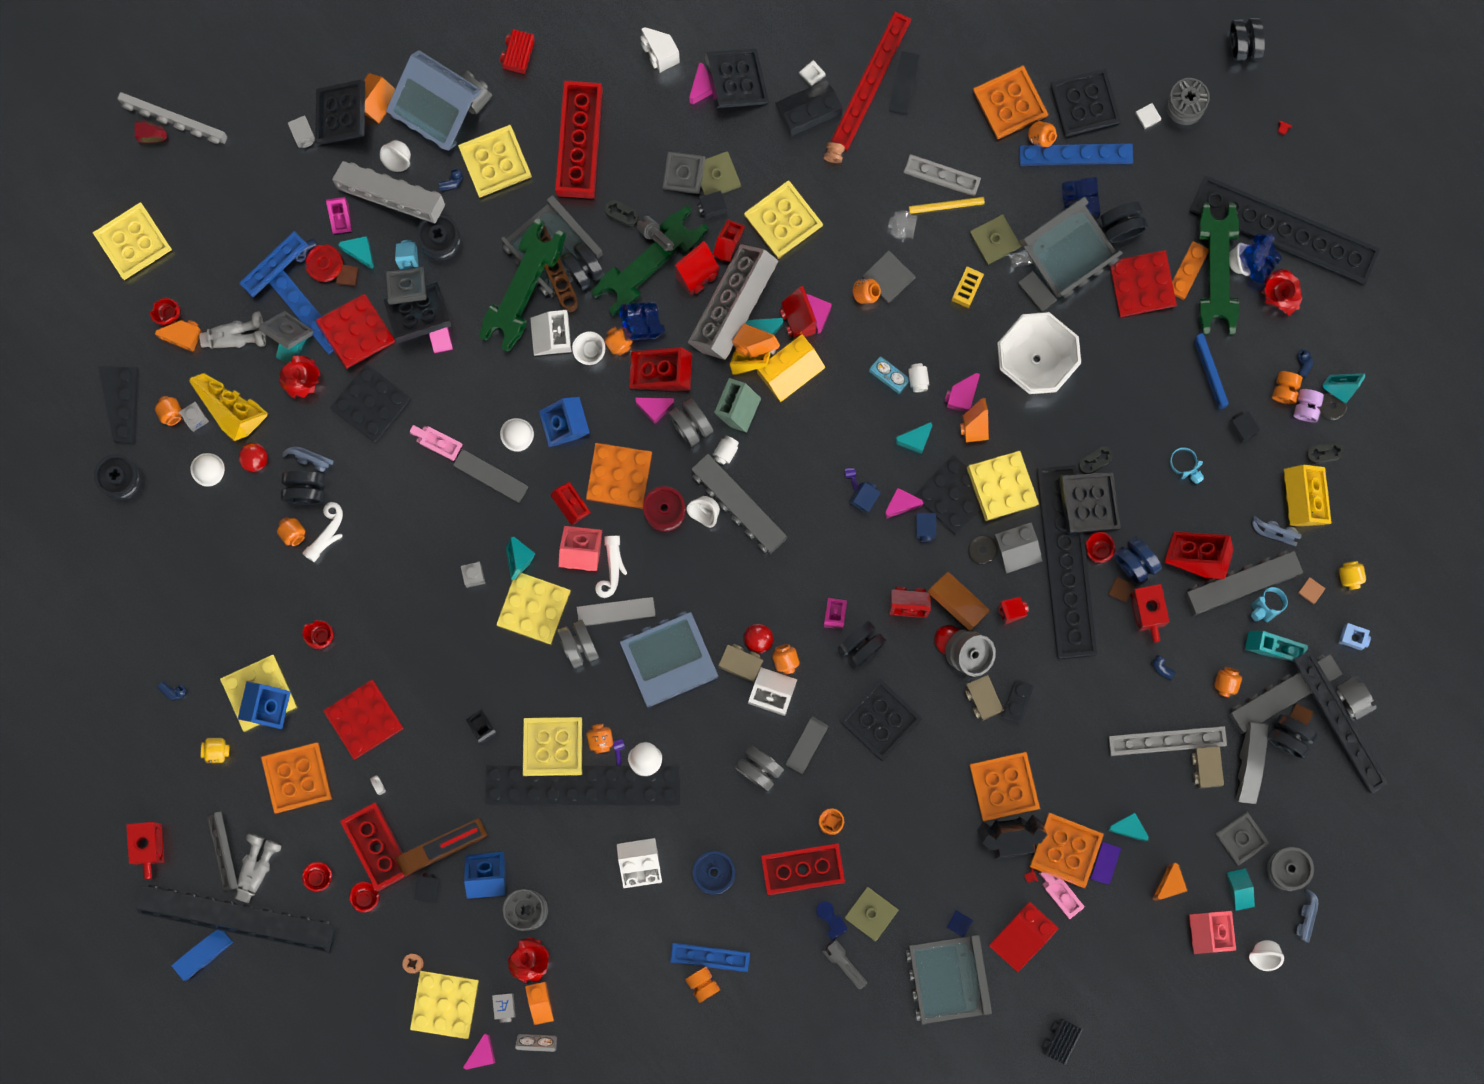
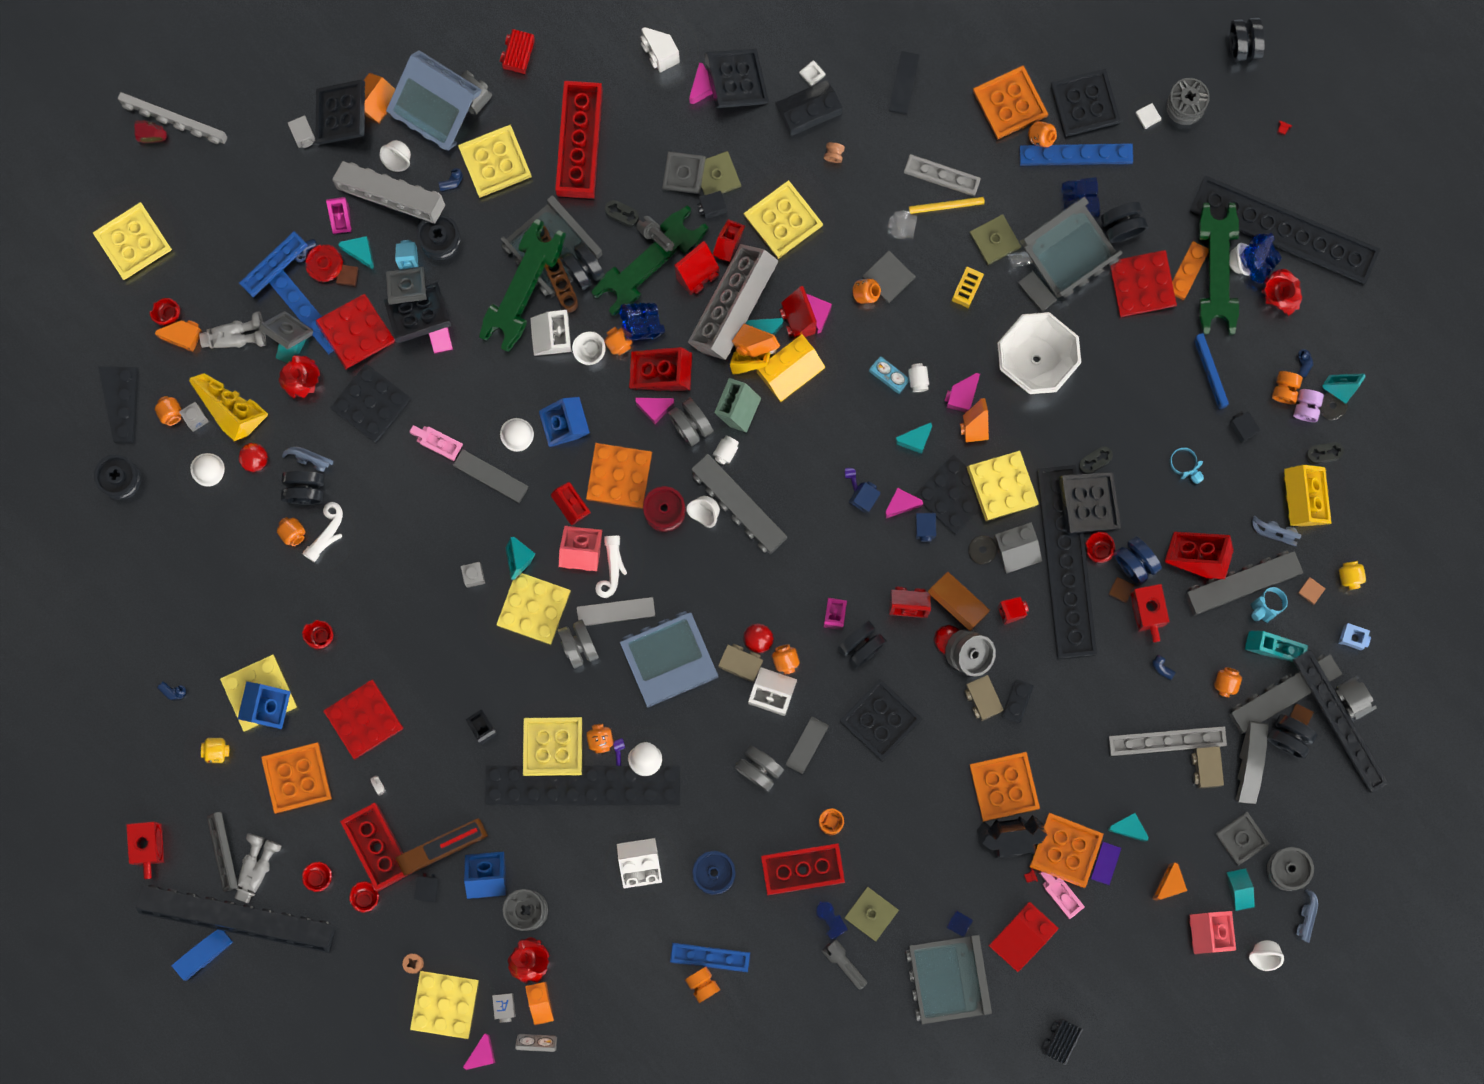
red tile [831,11,911,151] -> none

